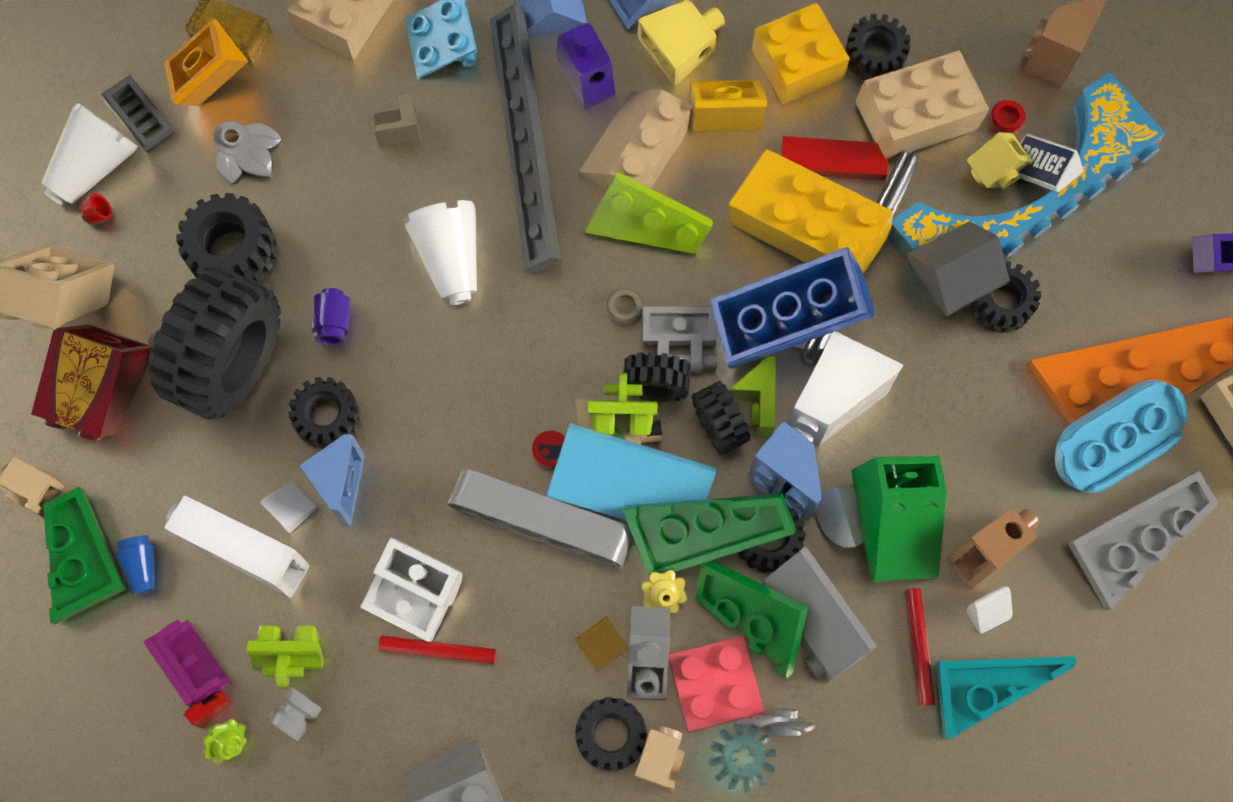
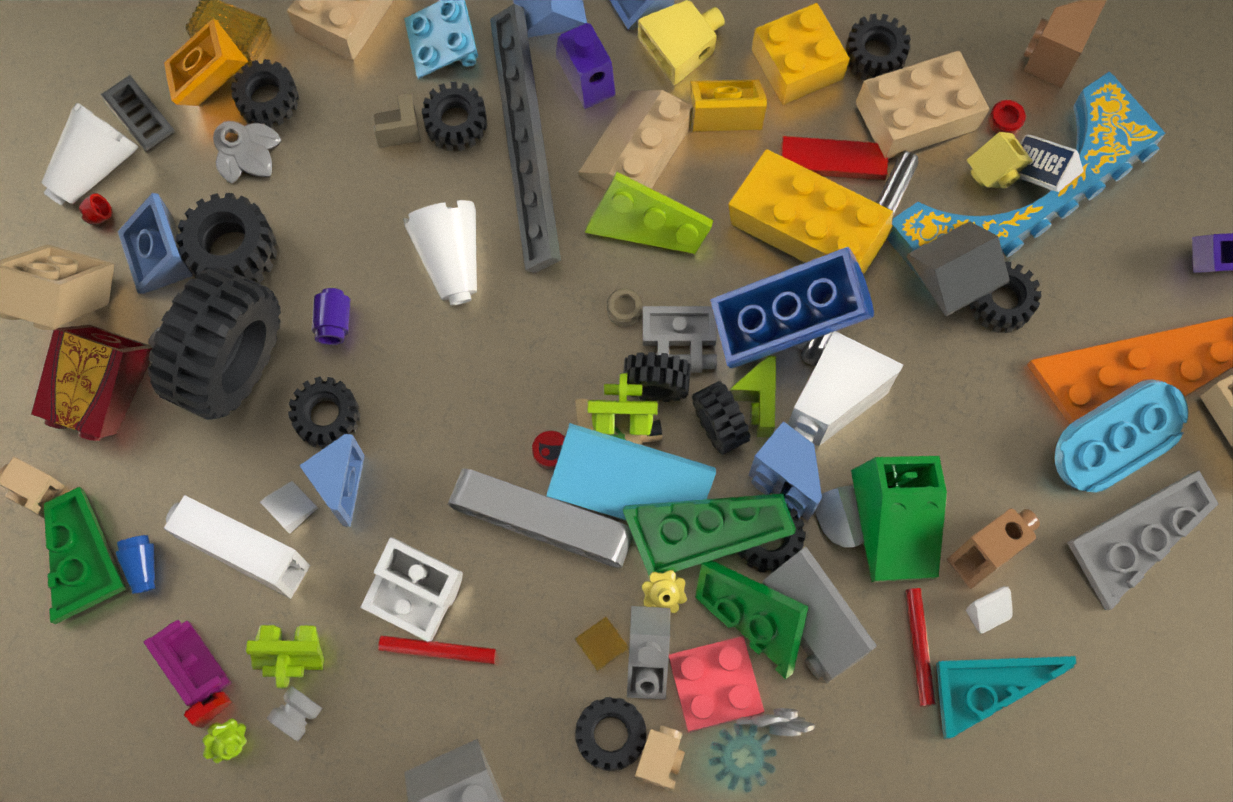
none -> medium blue slope [118,193,193,294]
none -> black tyre [231,59,299,128]
none -> black tyre [422,82,487,151]

